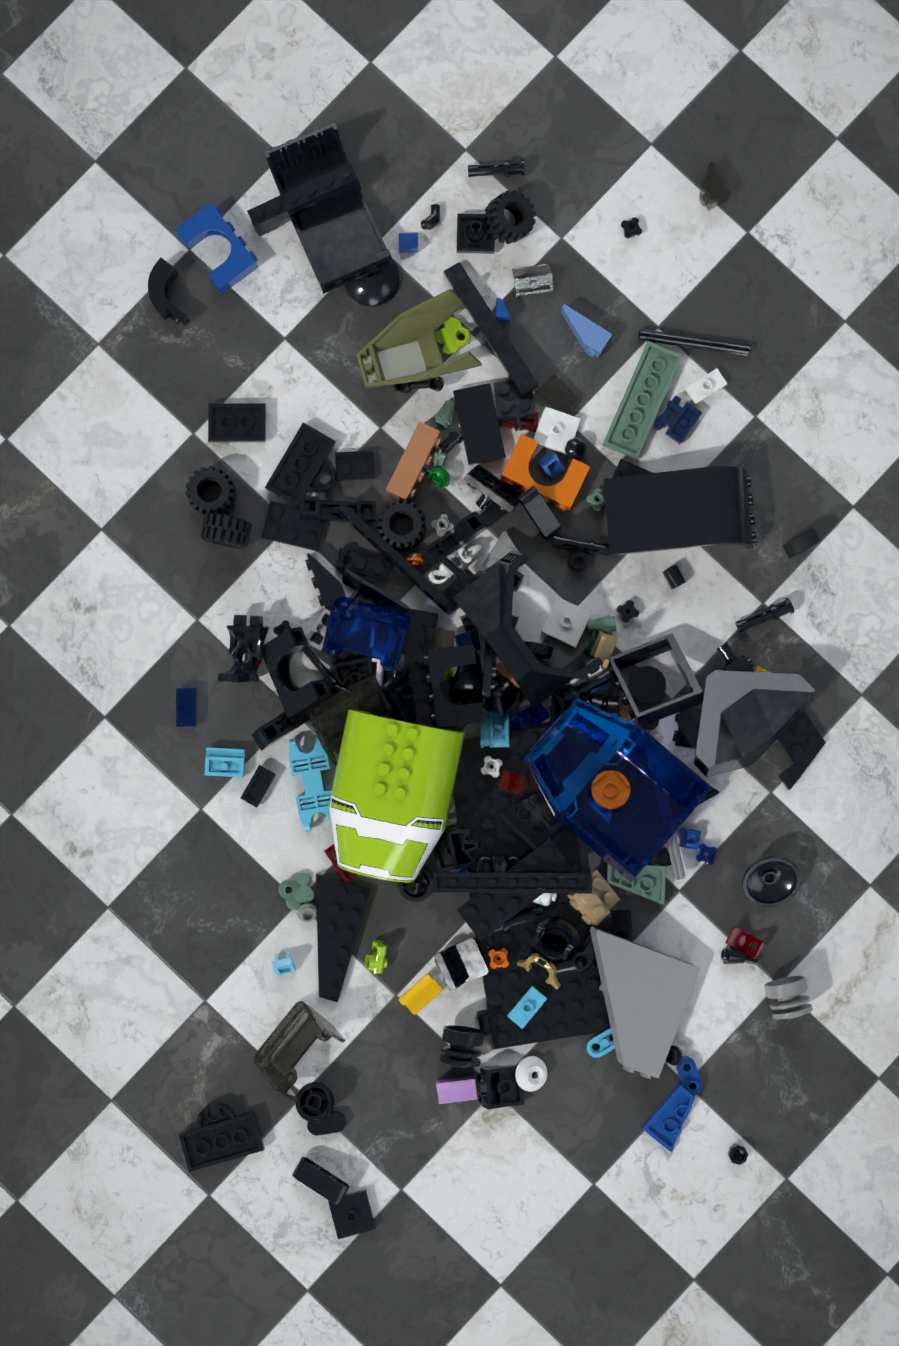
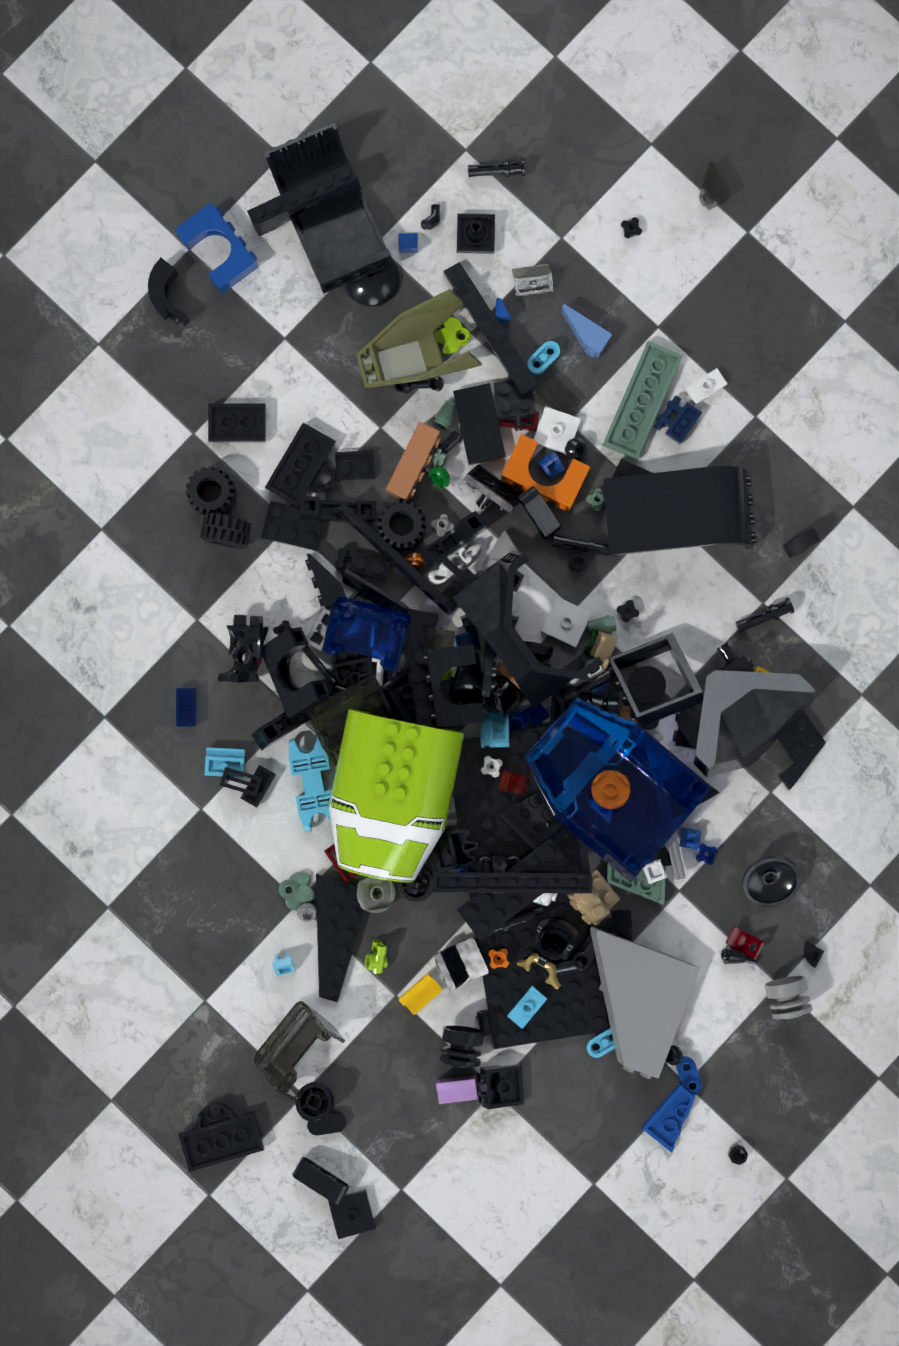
black tyre [484,190,536,244] -> none
white piece [515,1056,547,1092] -> none
black axle [638,329,751,356] -> none
black piece [662,565,686,590] -> none
none -> black tile [220,767,263,796]
none -> light grey plate [357,876,395,913]
none -> medium azure plate [527,341,560,375]
none -> white tile [642,859,667,884]
none -> black tile [804,941,824,968]

